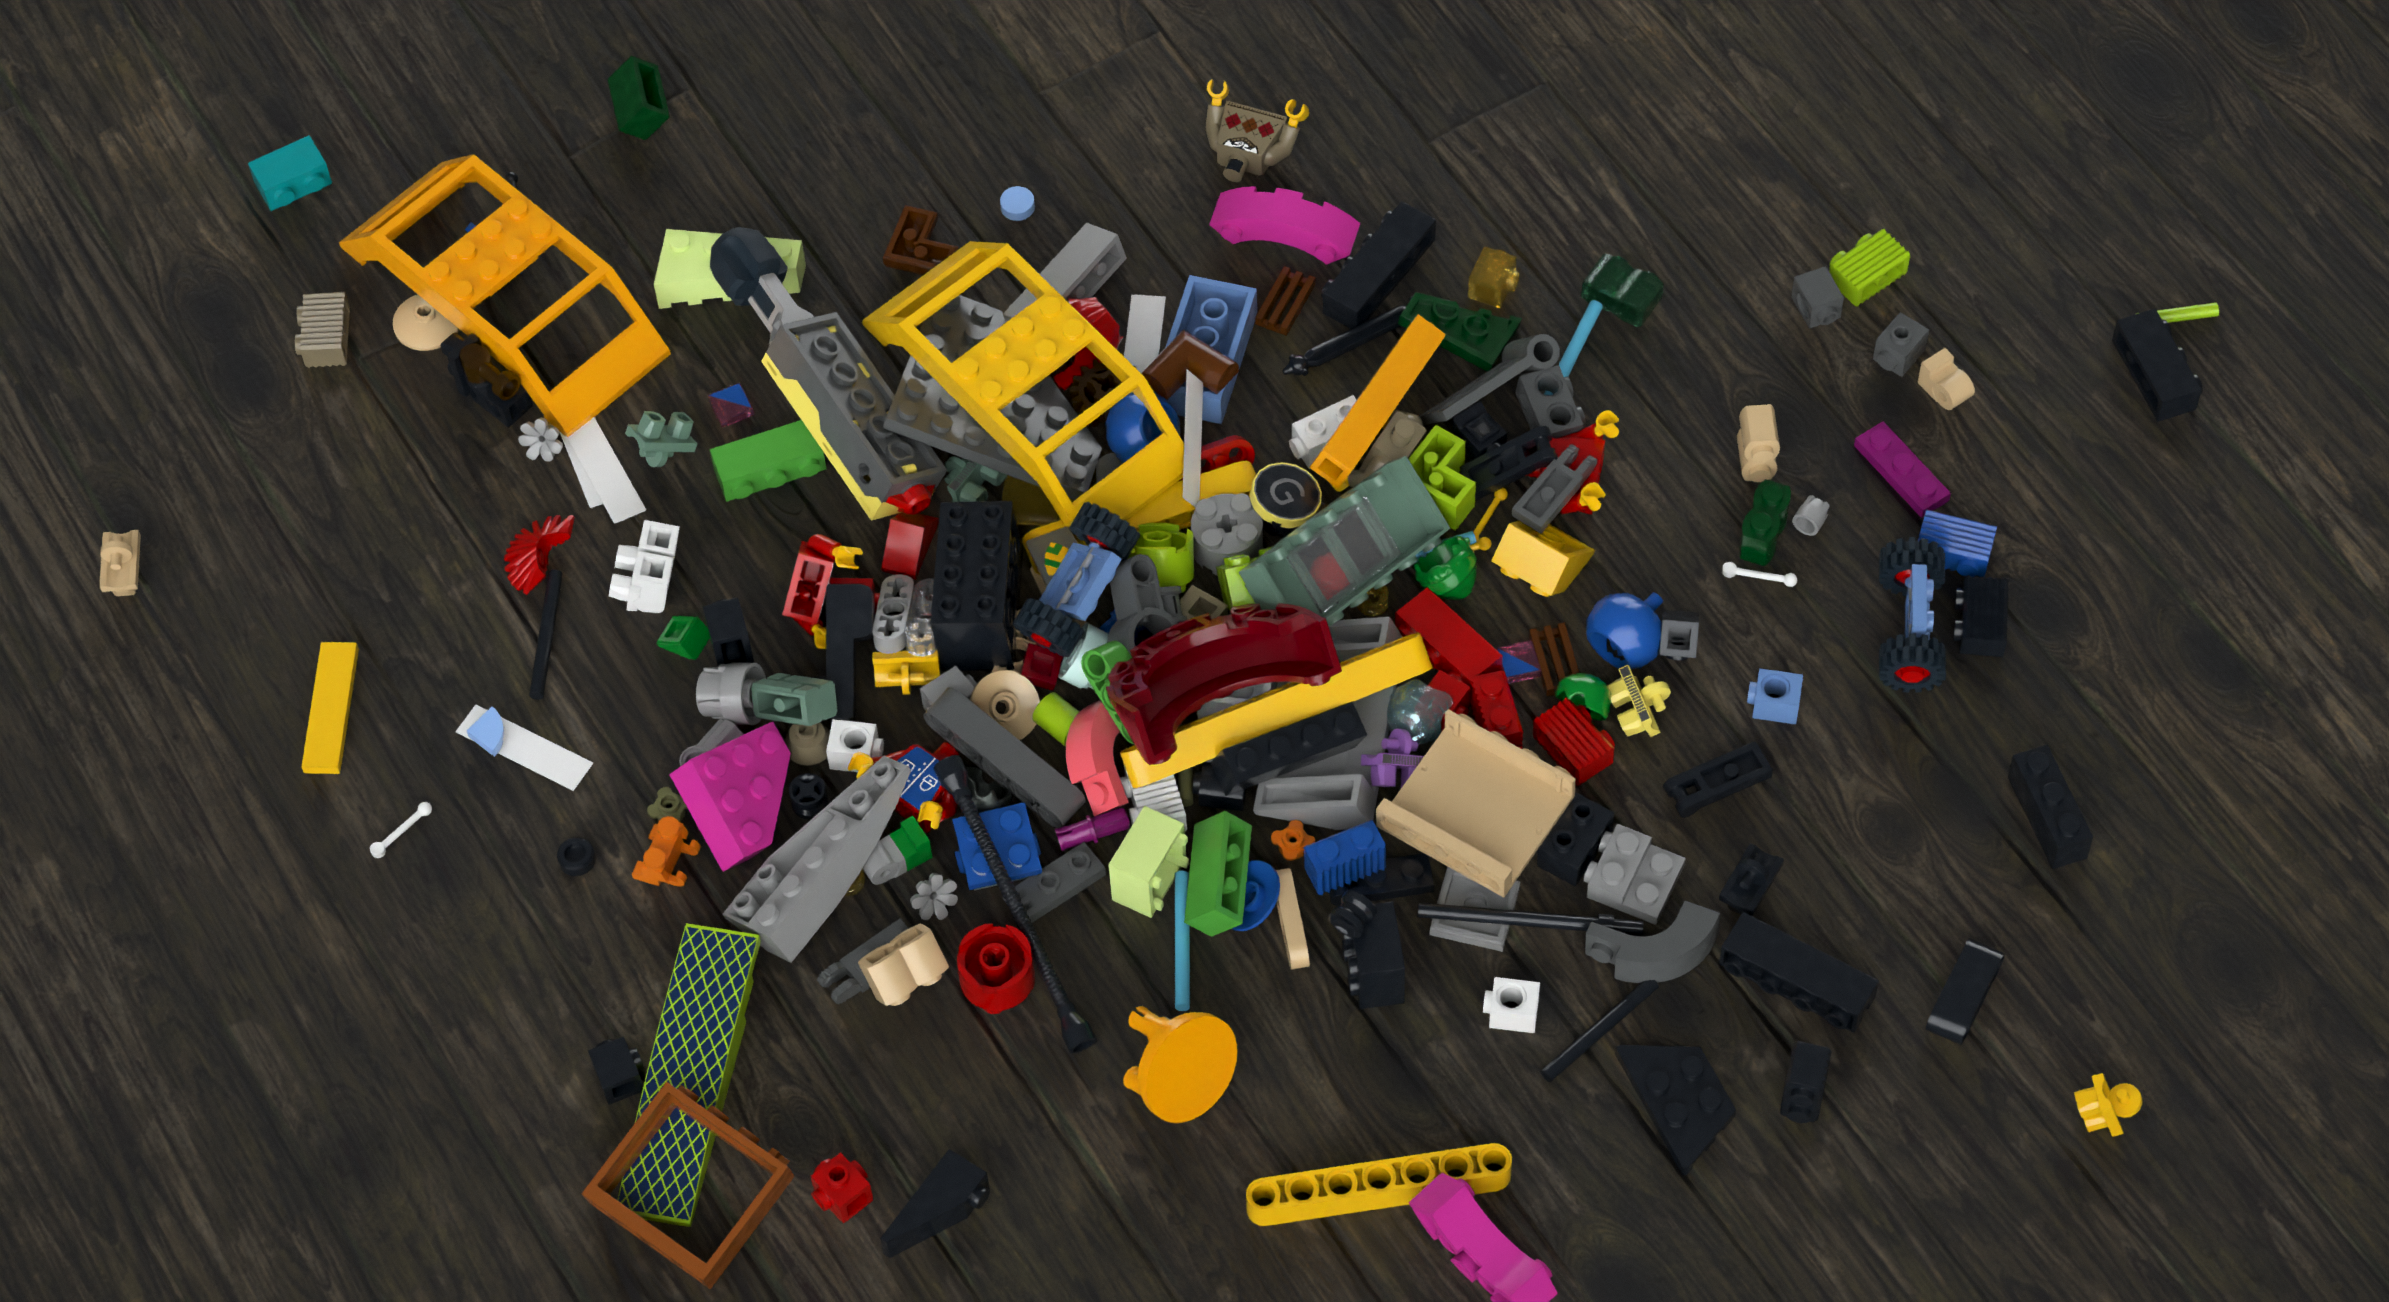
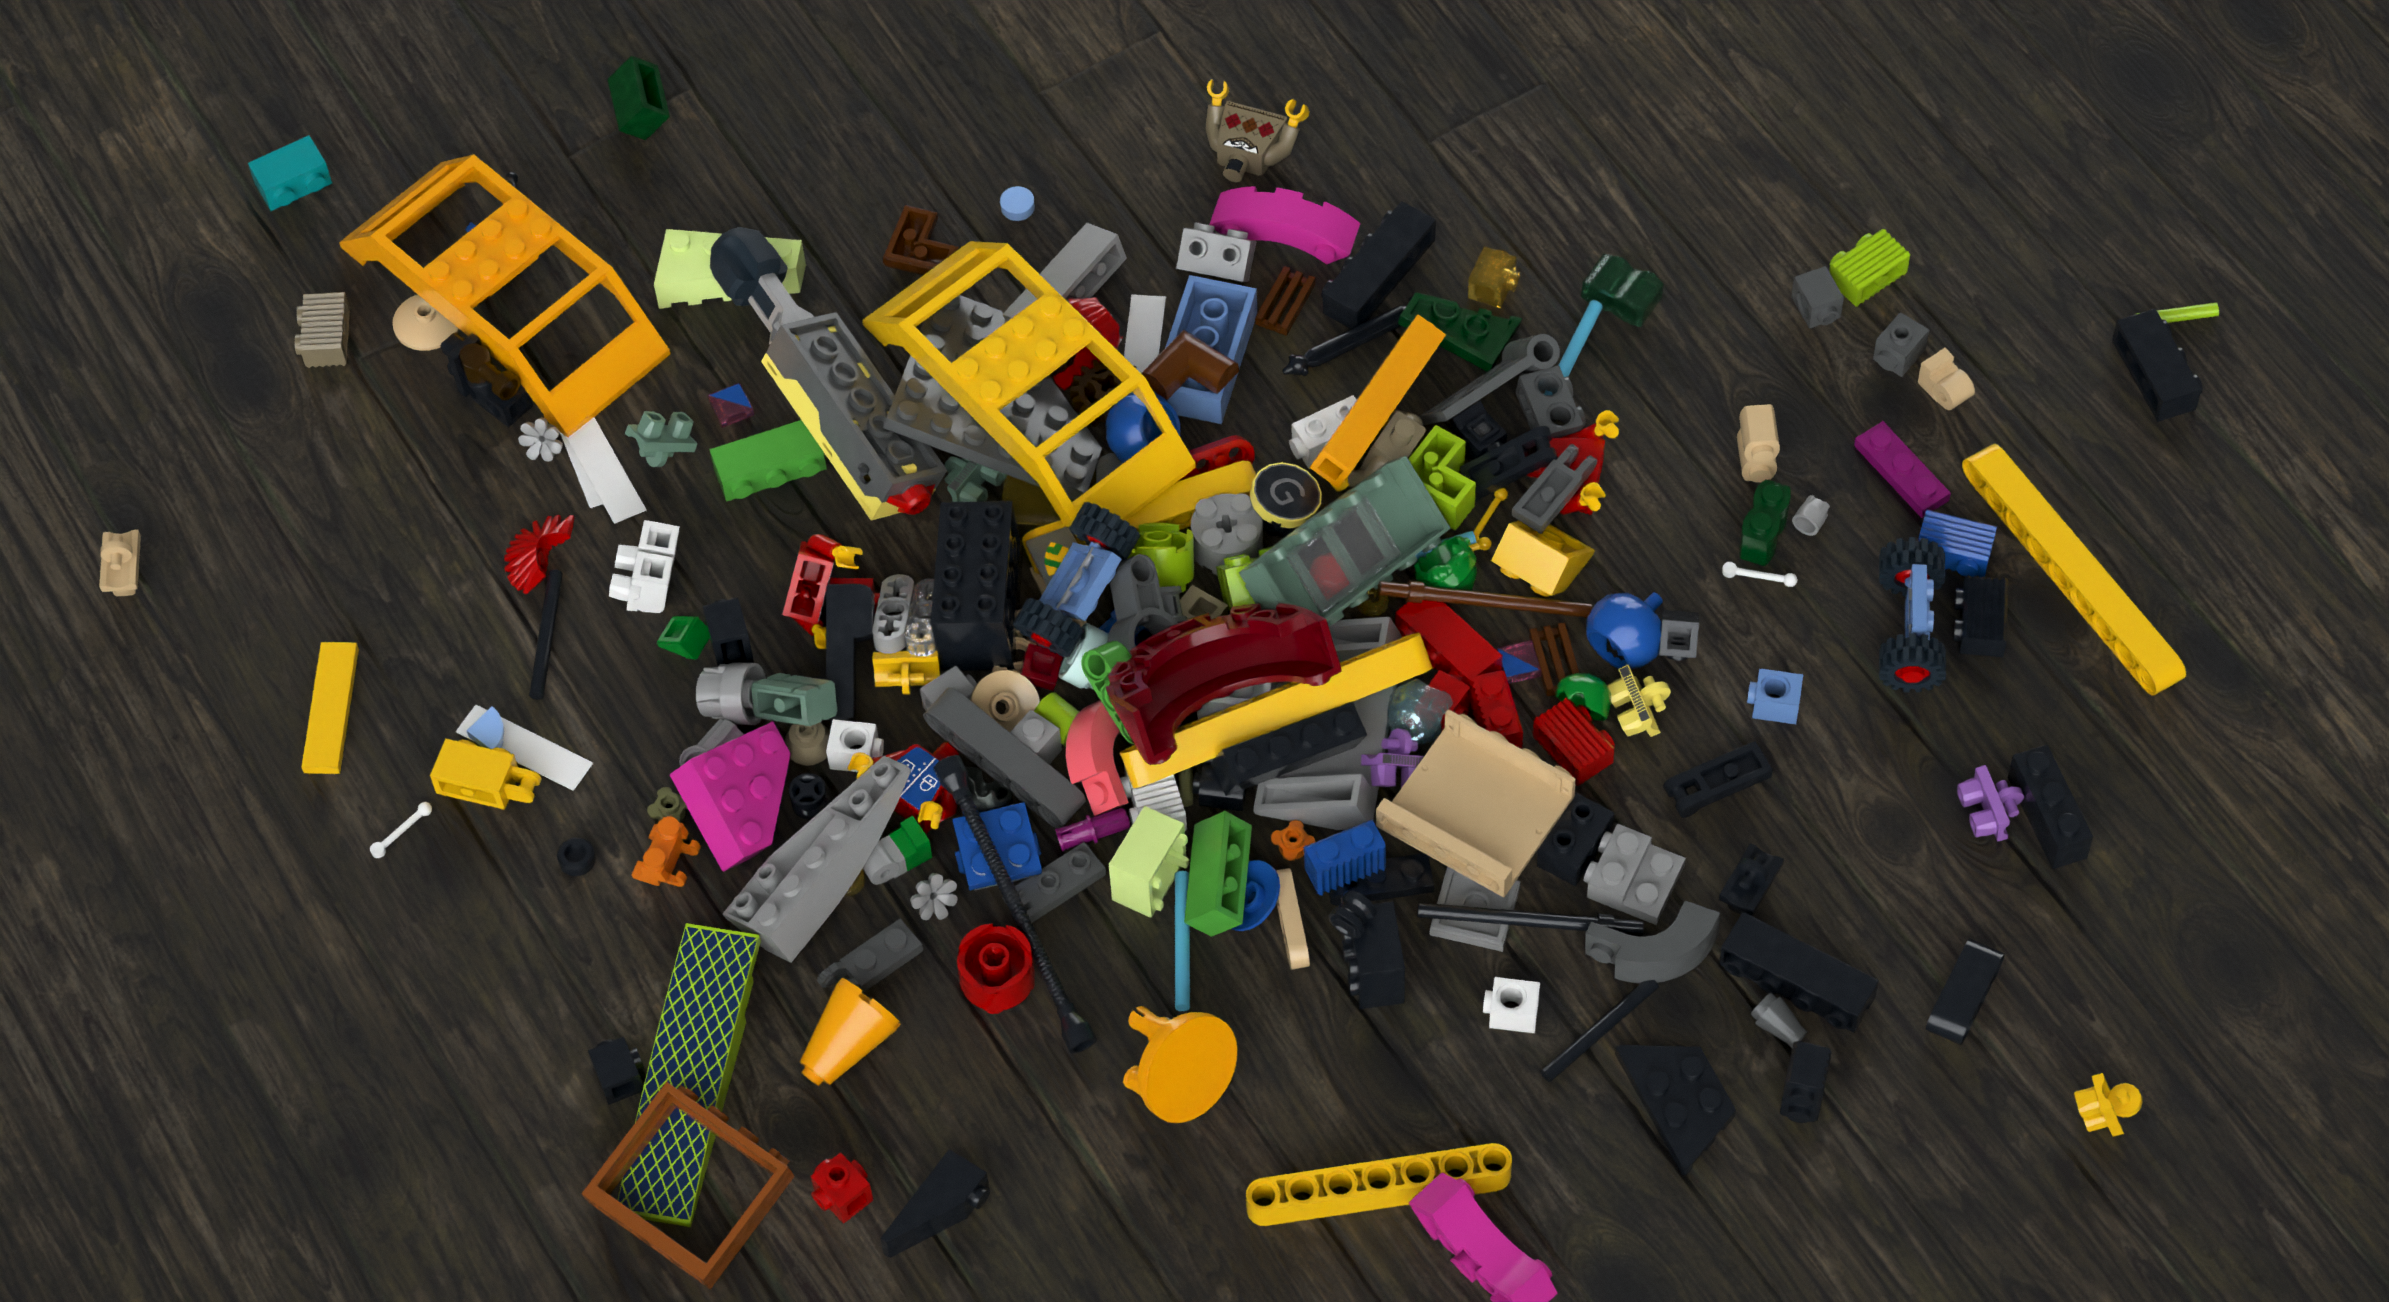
tan brick [858,923,949,1006] -> none
red slope [882,512,939,580] -> none
white sticker [1182,370,1203,507] -> none
none -> yellow brick [430,738,542,810]
none -> light orange cone [800,978,900,1086]
none -> light grey brick [1010,710,1062,764]
none -> light grey brick [1176,222,1256,282]
none -> reddish brown bar [1378,580,1592,618]
none -> dark grey cone [1750,993,1808,1048]
none -> medium lavender hips [1957,765,2024,842]
none -> yellow beam [1962,444,2186,695]

